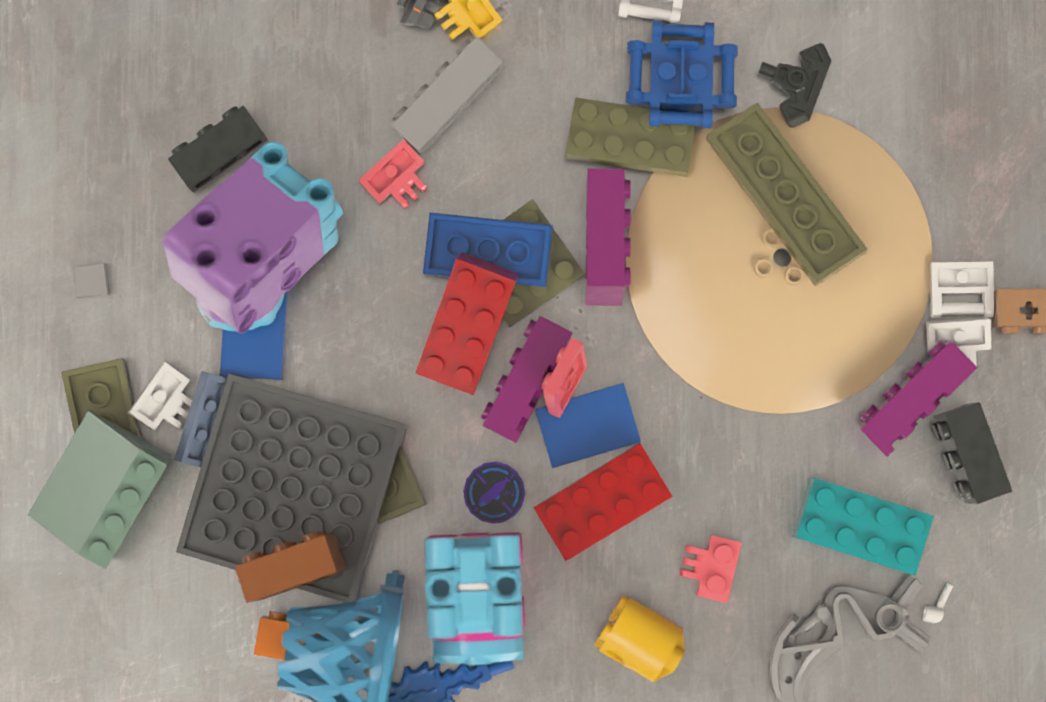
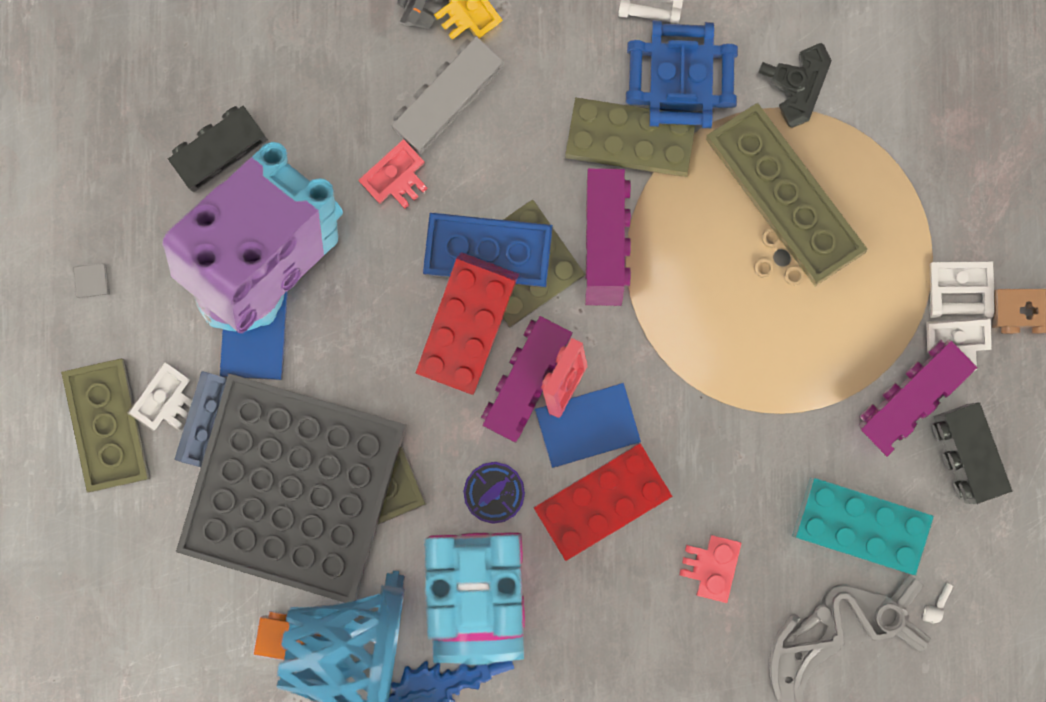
sand green slope [28,409,171,569] -> none
dark orange brick [235,531,347,603] -> none
yellow cylinder [594,596,685,682] -> none

